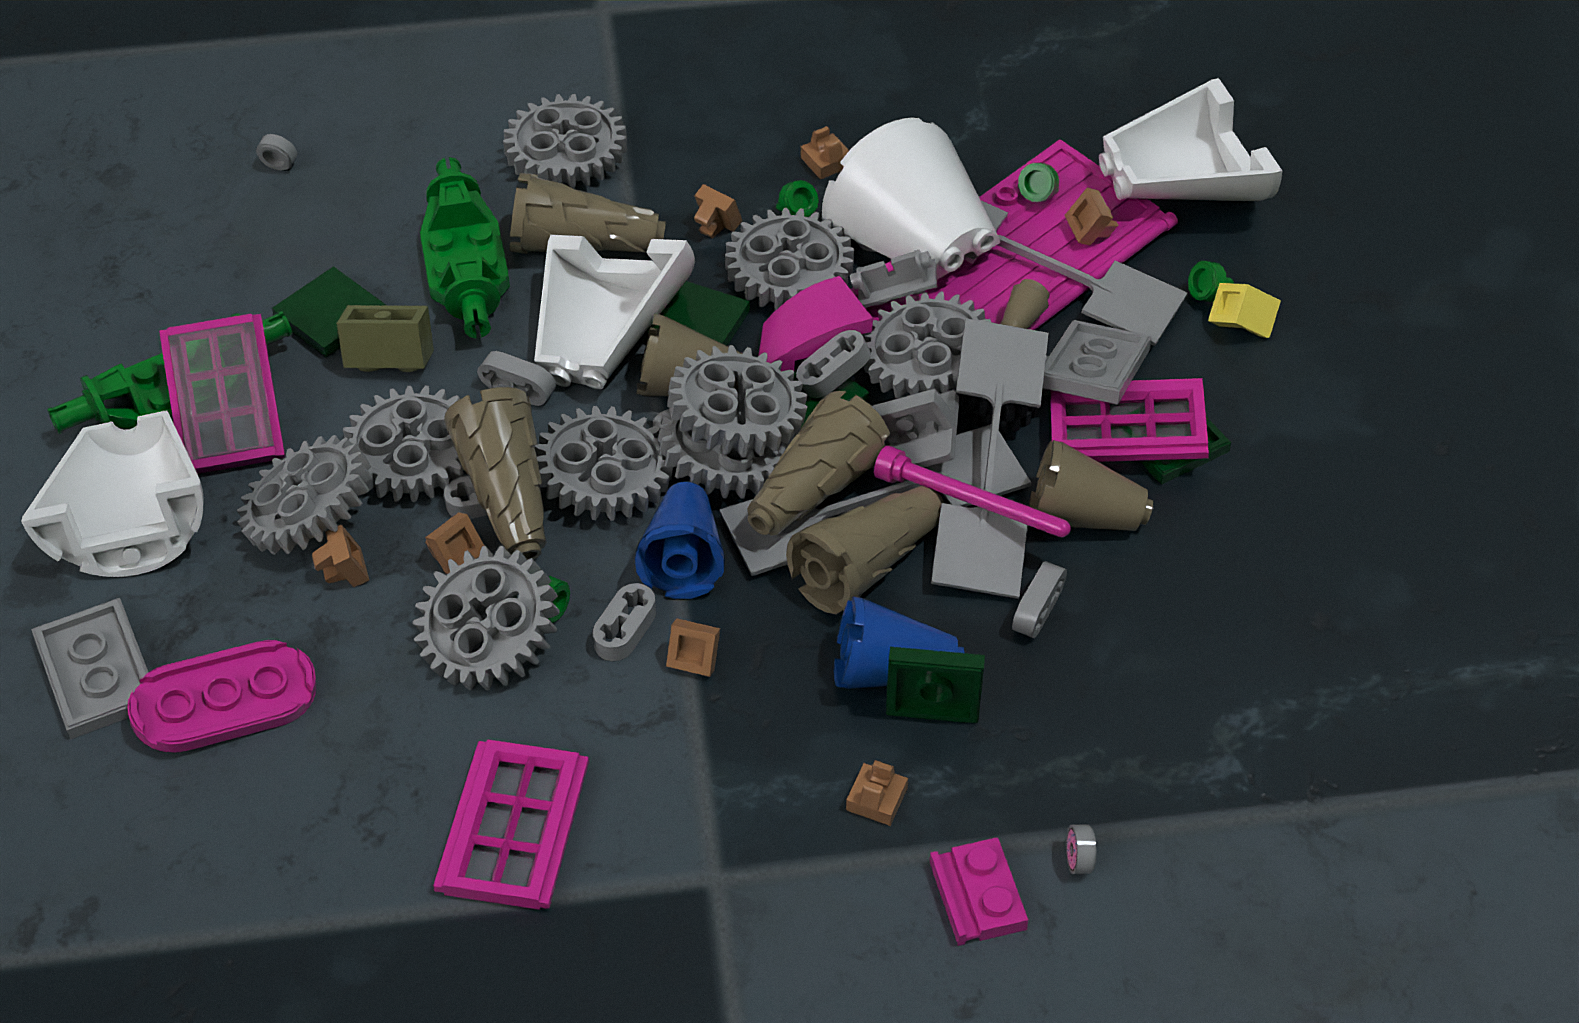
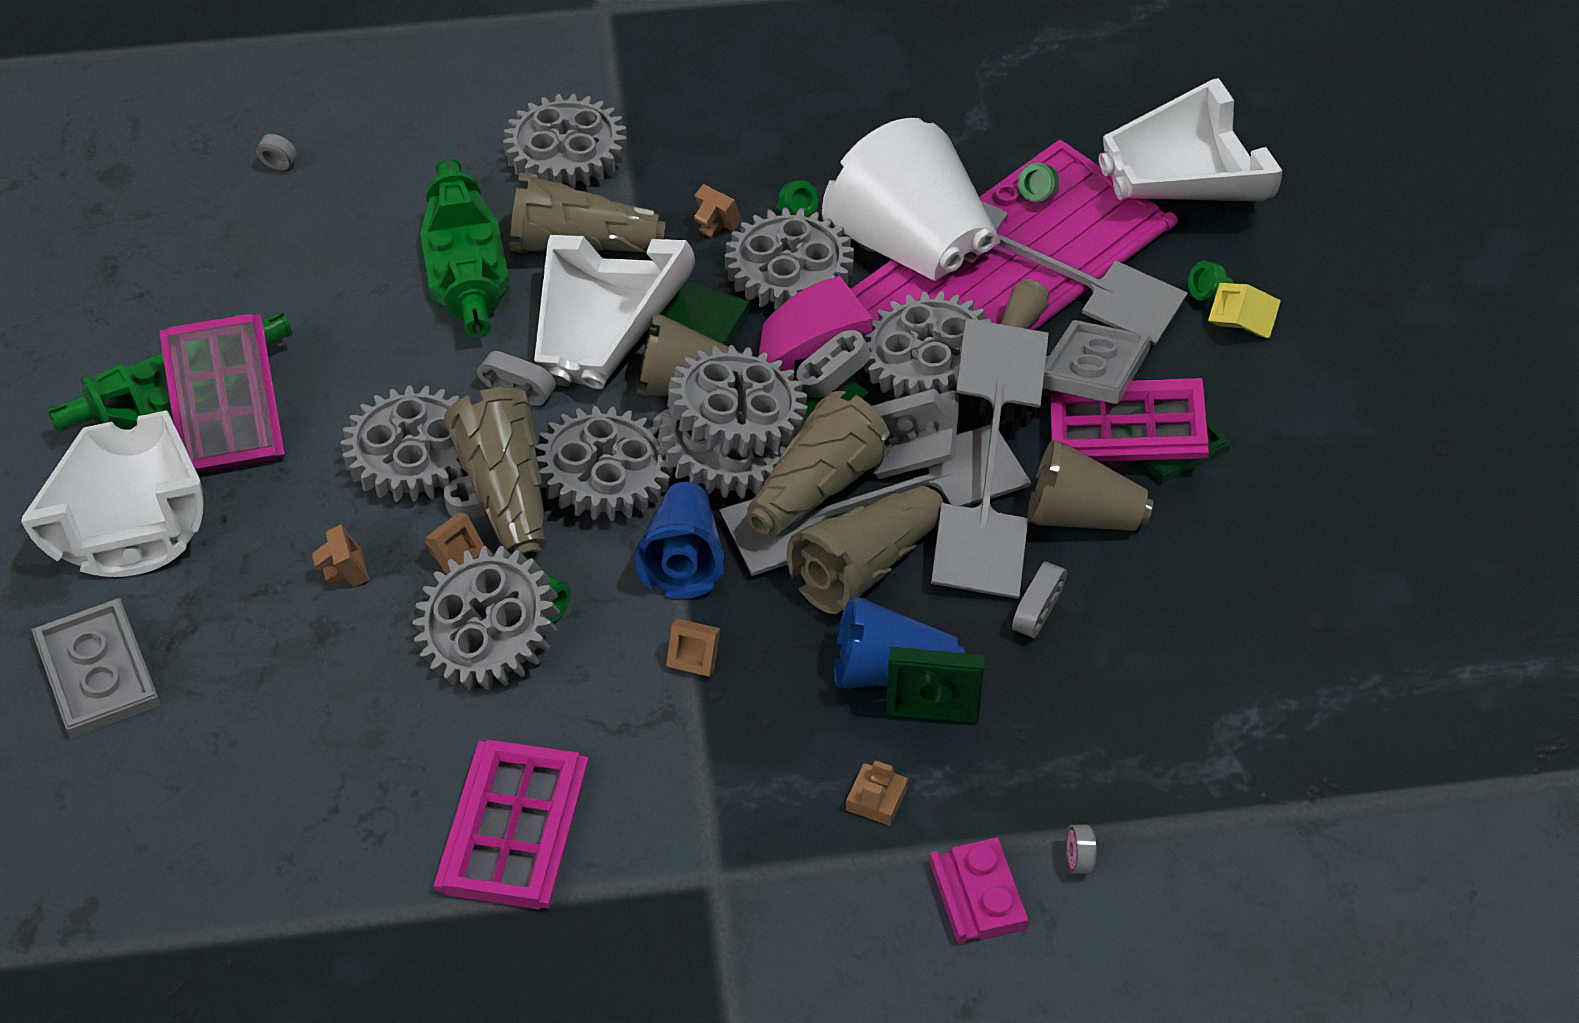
dark pink tile [127,640,316,752] -> none
light grey gear [237,435,372,555] -> none
dark green tile [272,266,386,357] -> none
olive brick [337,305,434,372] -> none
light grey beam [593,583,656,661] -> none
medium nougat tile [801,126,849,179] -> none
light grey hinge [850,249,937,308] -> none
dark pink piece [874,445,1071,537] -> none
medium nougat tile [1064,187,1118,246] -> none

